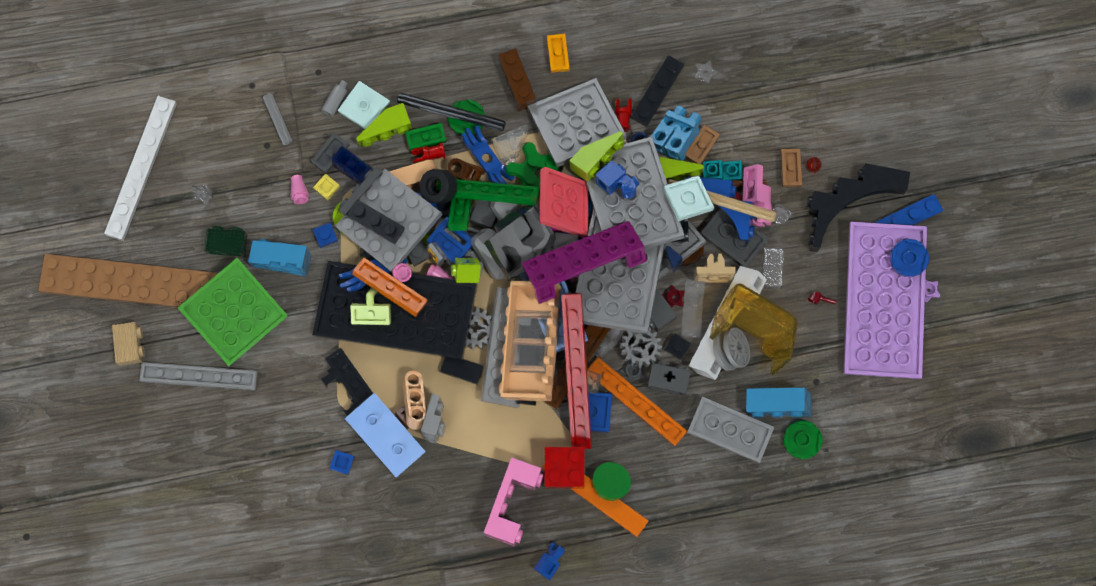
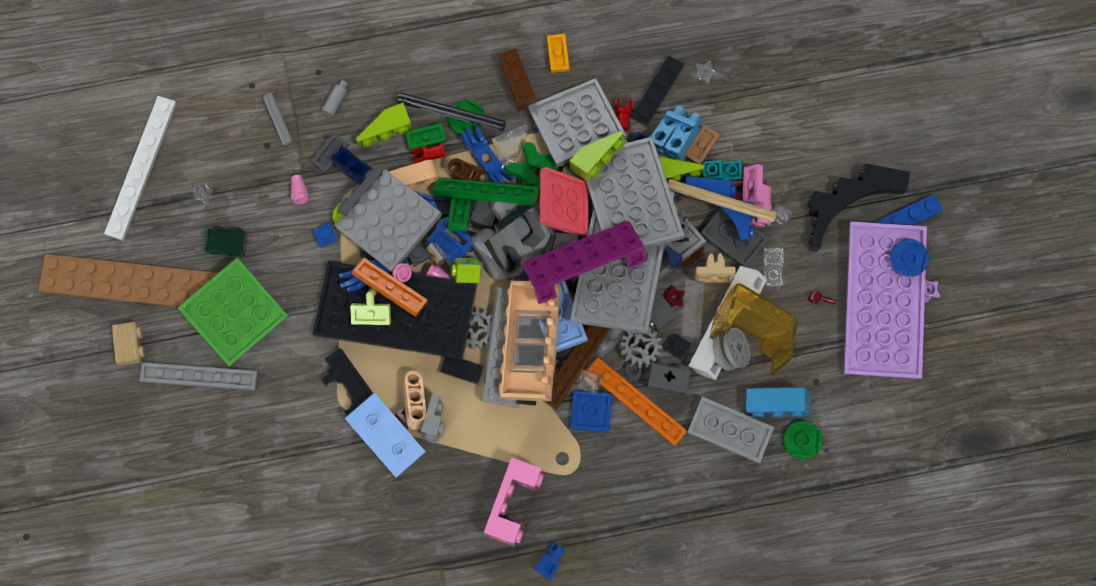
dark azure wedge [248,239,311,277] -> none
light yellow tile [313,174,340,200] -> none
blue plate [329,450,355,475] -> none
light aqua plate [338,81,390,129] -> none
black plate [347,199,405,245] -> none
black tyre [420,169,457,204] -> none
orange tile [542,463,648,537] -> none
red brick [545,447,584,489] -> none
plate [561,293,592,449] -> none
green tile [591,462,631,501] -> none
blue brick [595,160,639,199] -> none
light aqua plate [663,175,714,221] -> none
medium nougat plate [780,149,802,187] -> none
clear red hinge [806,157,822,173] -> none

